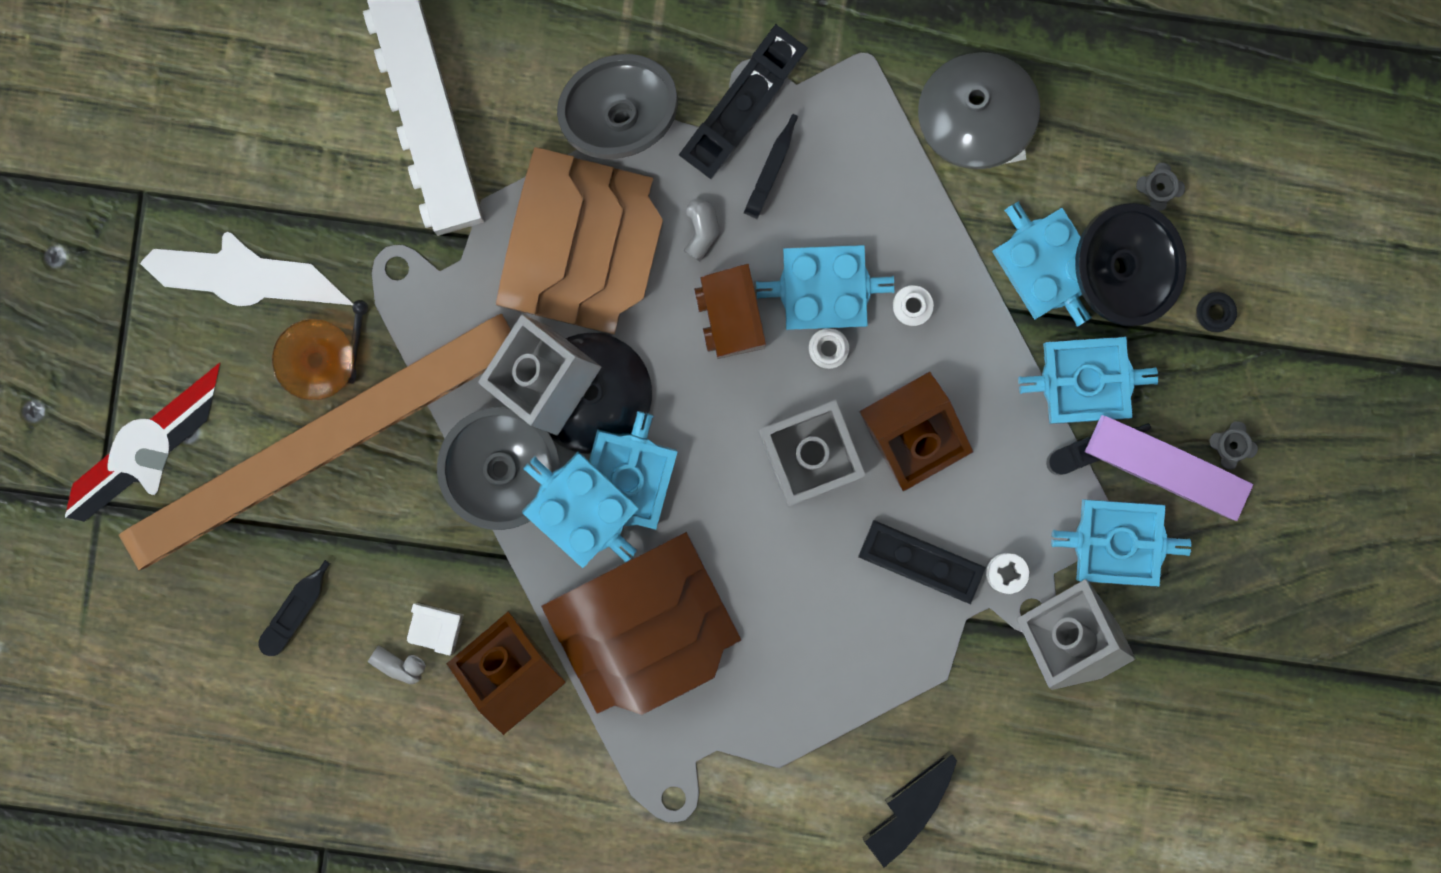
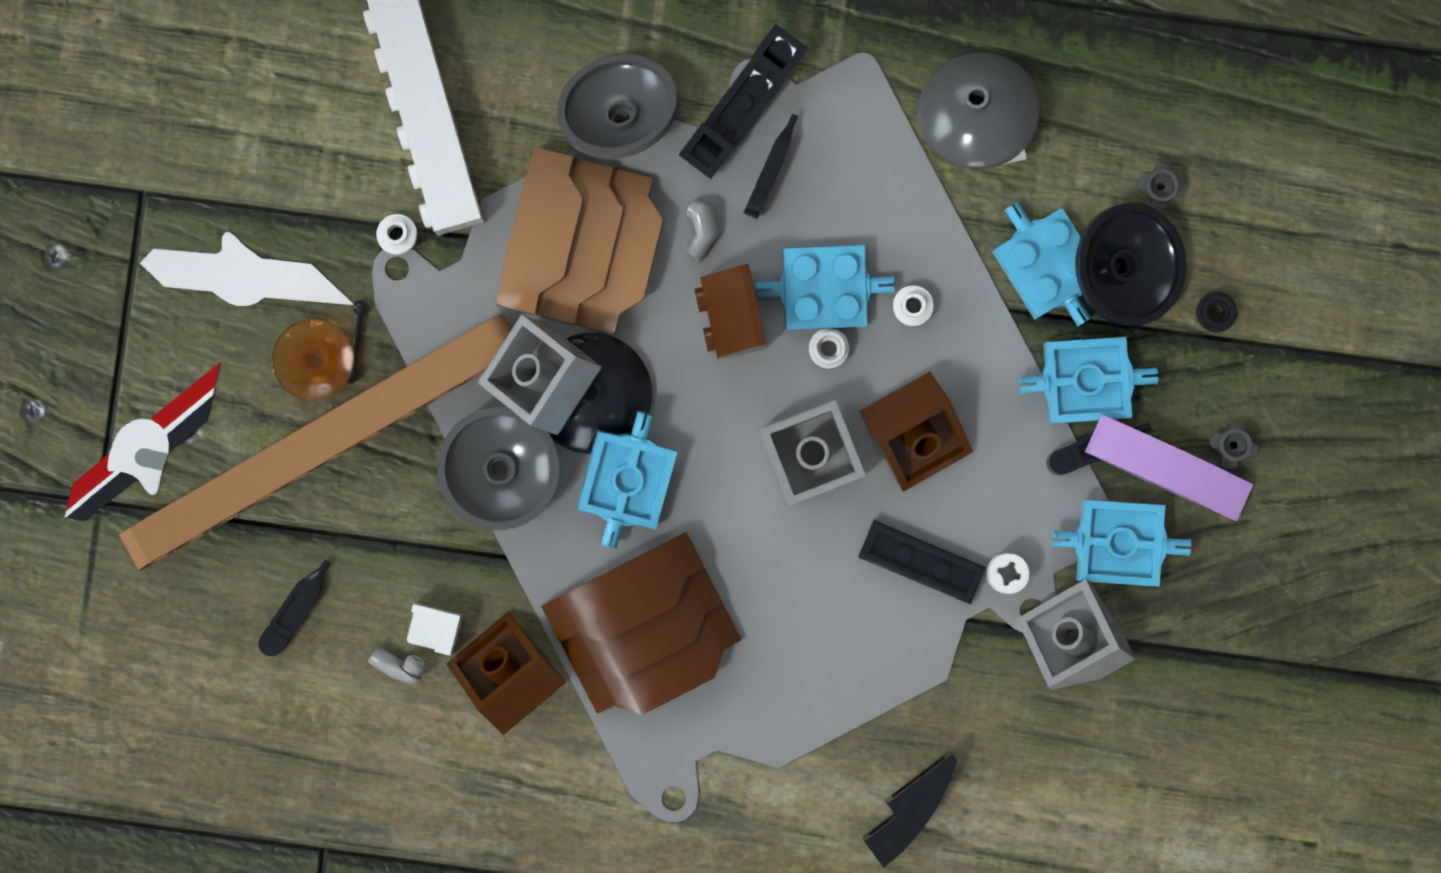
medium azure plate [522,452,639,568] -> none
none -> white plate [376,214,418,255]

